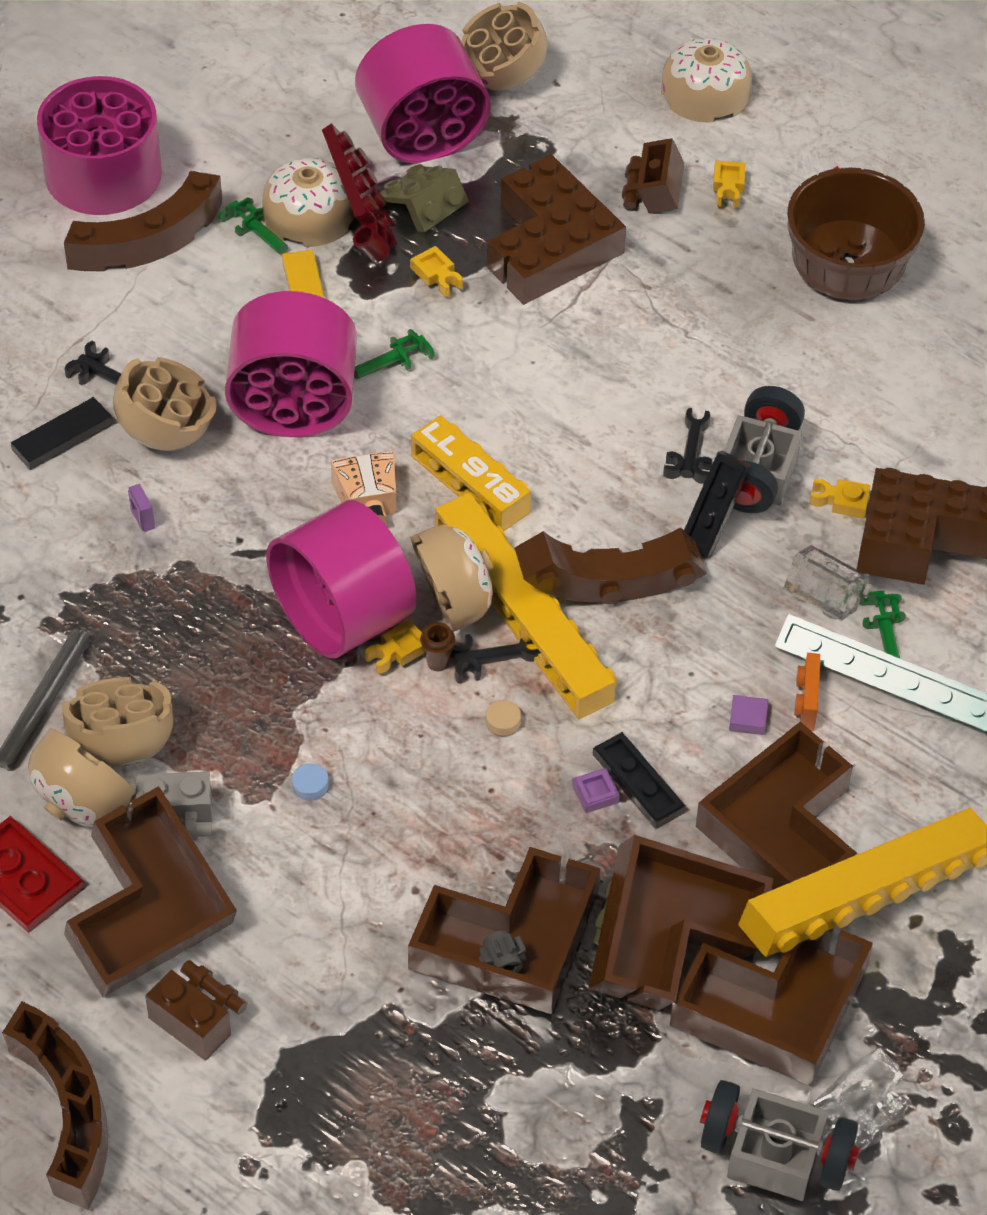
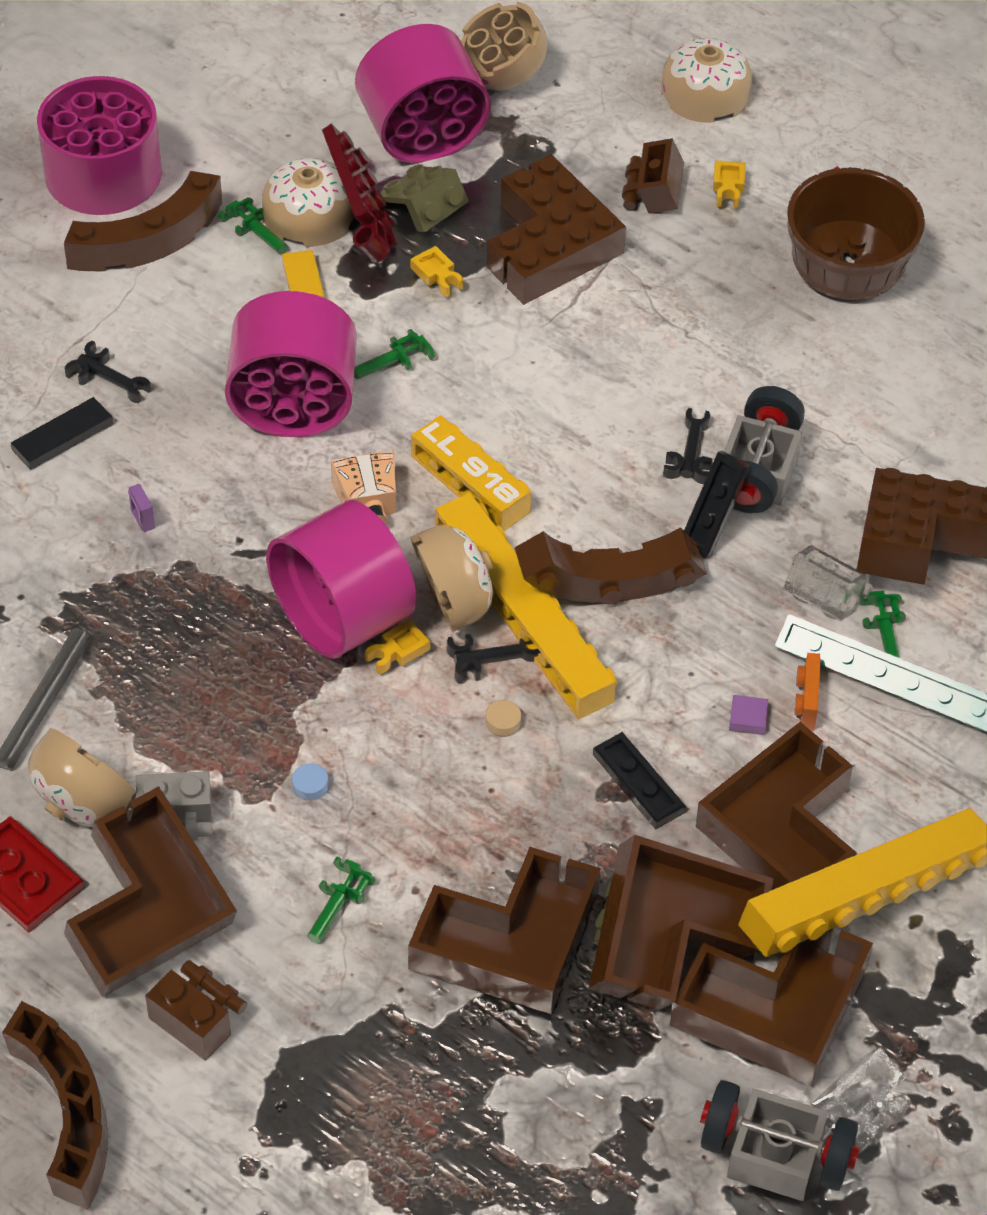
tan cylinder [62,677,173,767] -> none
tan cylinder [113,357,216,451] -> none
reddish brown cone [420,622,455,672] -> none
dark grey gear [479,931,527,973] -> none
medium lavender tile [572,768,620,813] -> none
yellow plate [809,479,871,518] -> none
none -> green piece [307,856,376,943]

